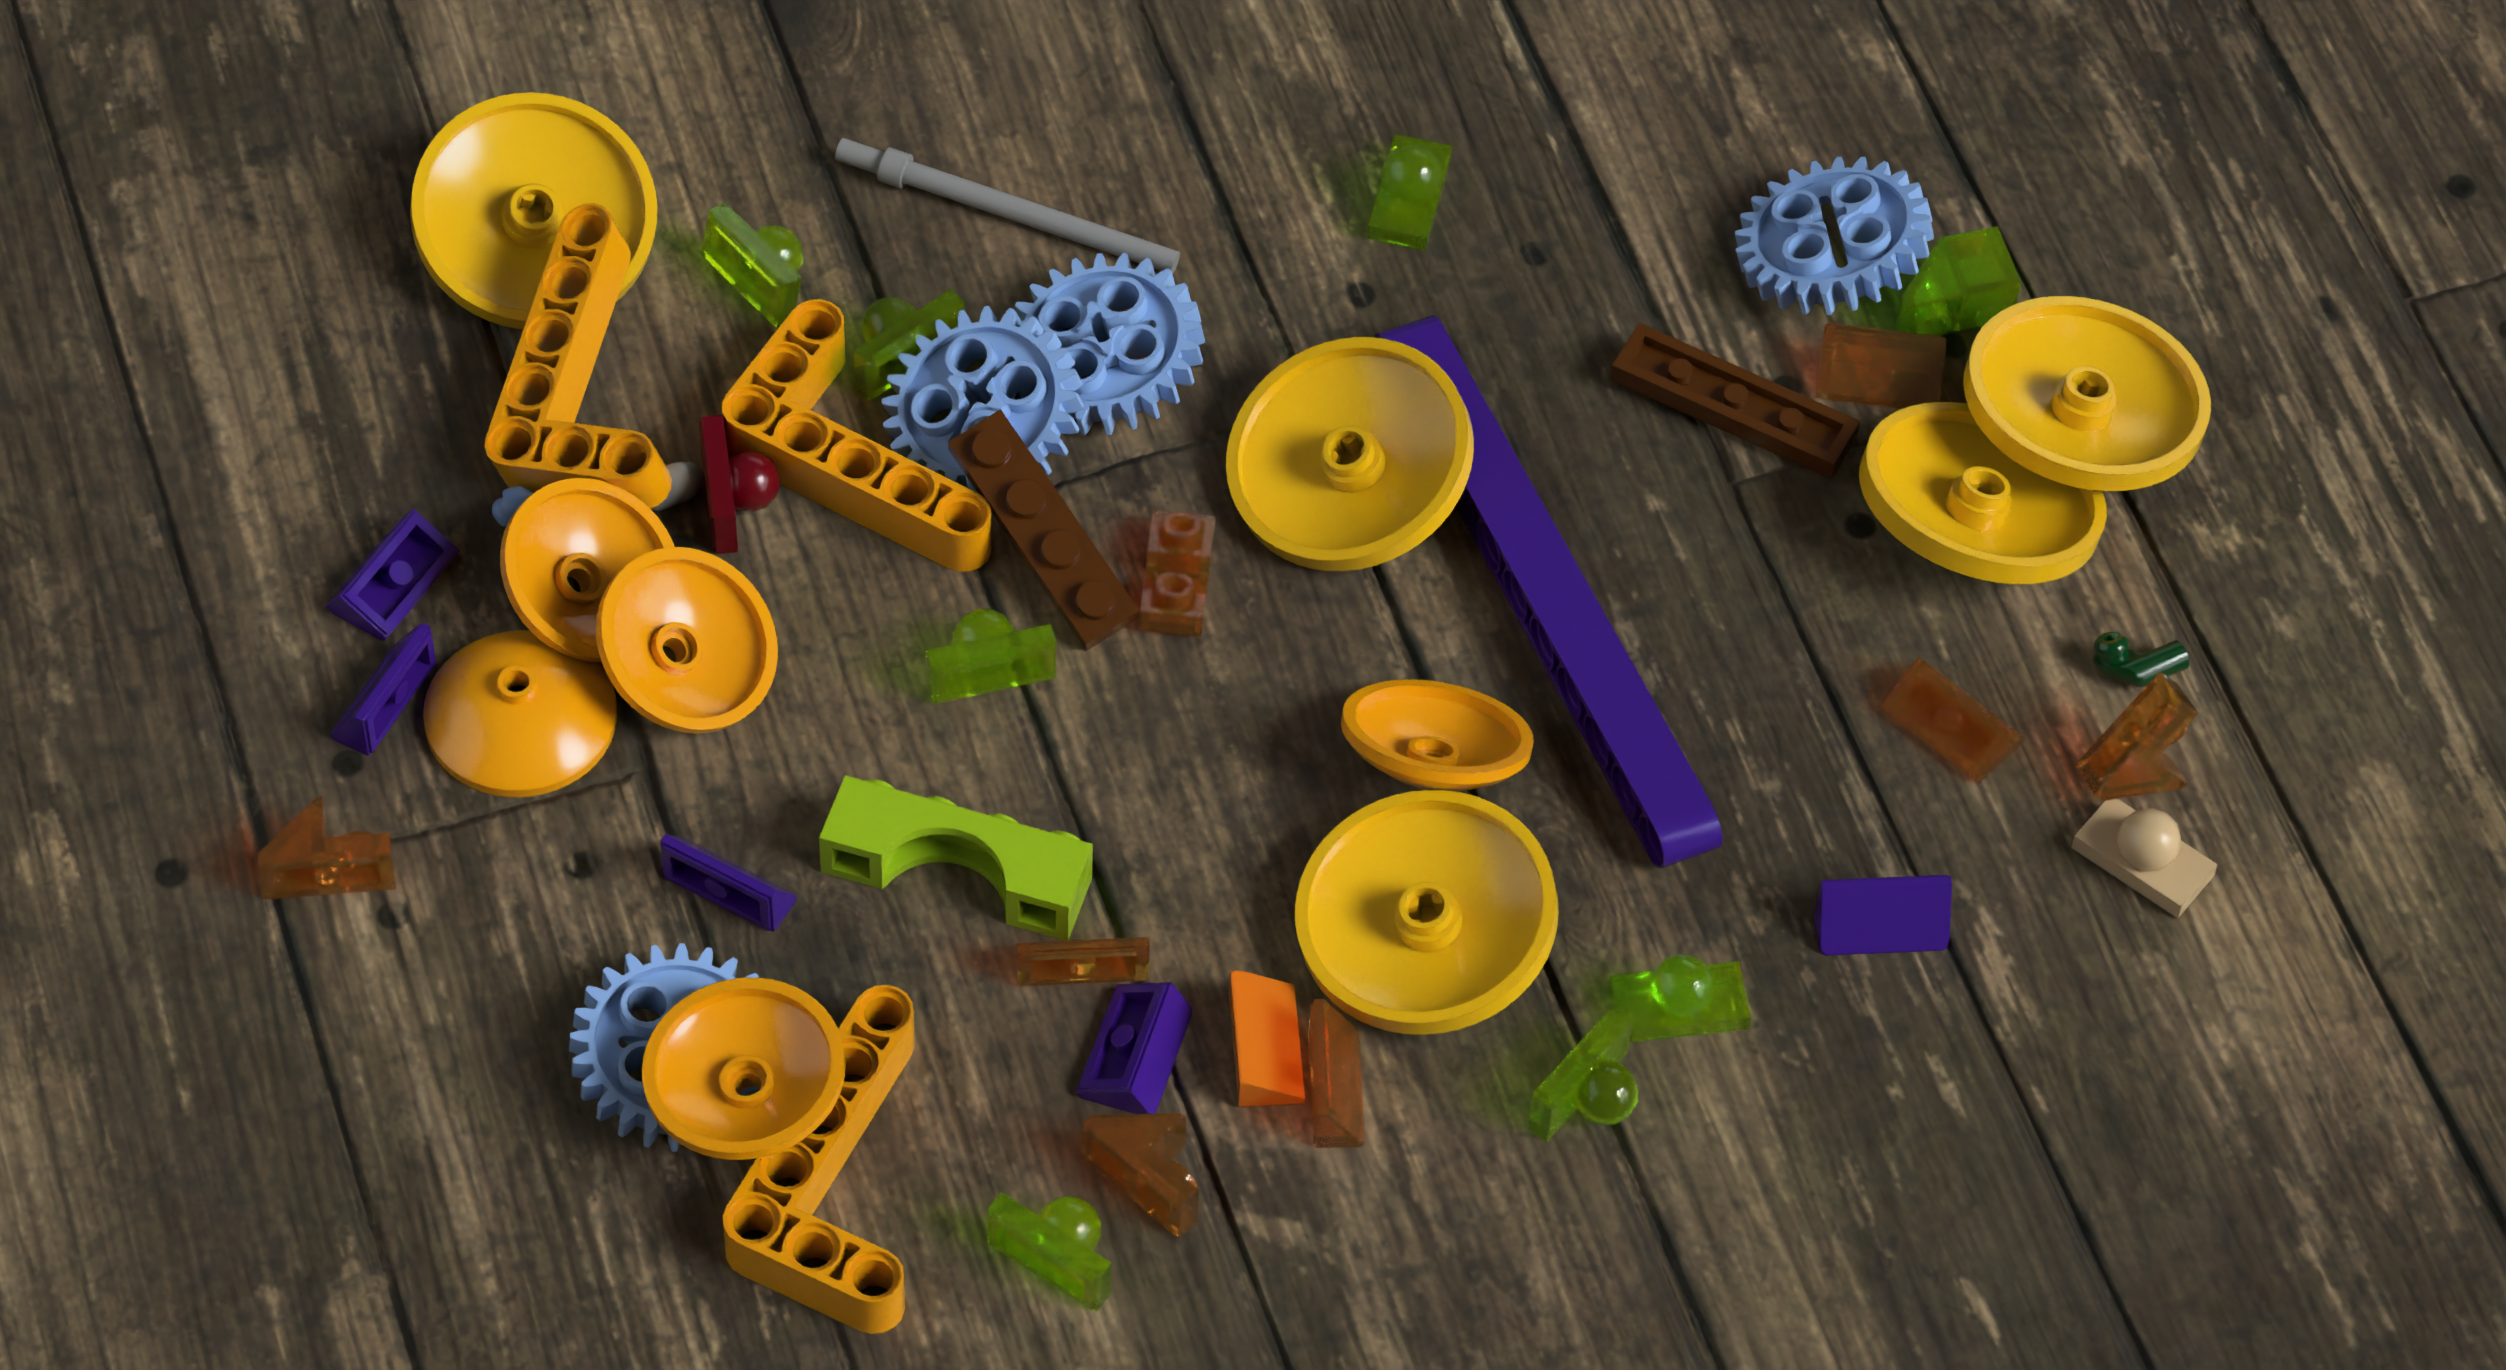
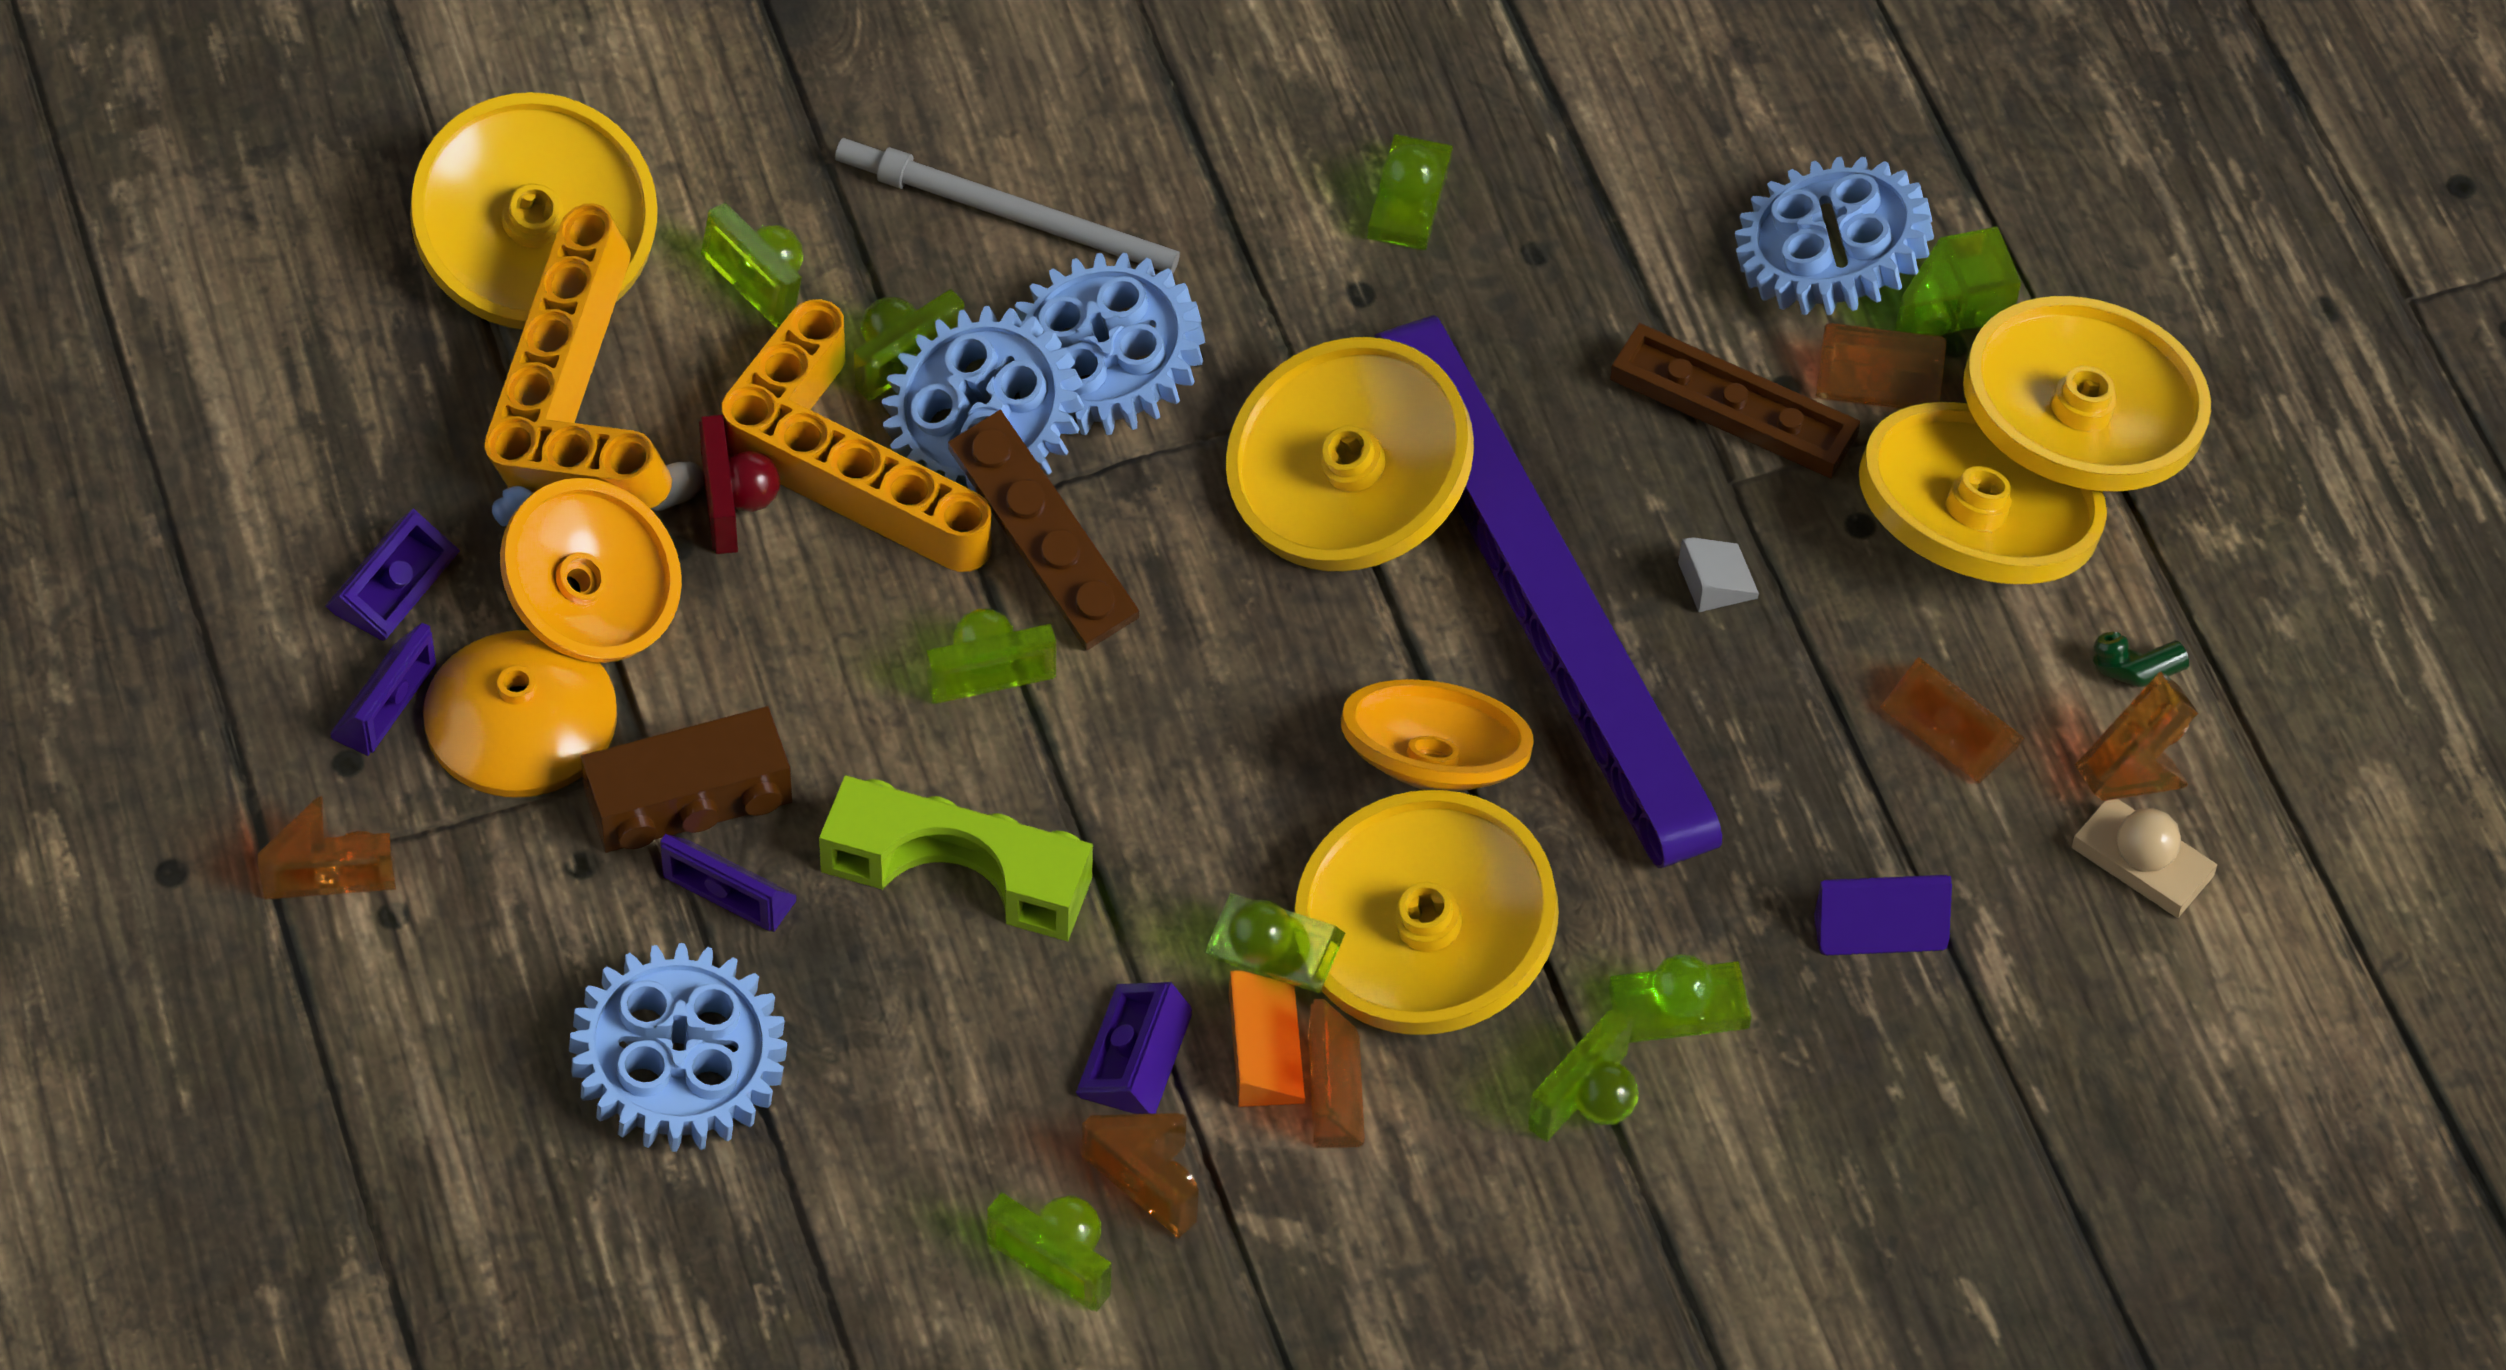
light orange dish [596,547,778,734] -> none
light orange dish [642,977,846,1160] -> none
light orange beam [723,985,915,1334] -> none
clear orange slope [1015,937,1150,986] -> none
clear orange slope [1139,510,1216,637] -> none
none -> reddish brown brick [581,706,792,853]
none -> clear neon green tile [1205,893,1346,993]
none -> light grey slope [1678,537,1759,612]

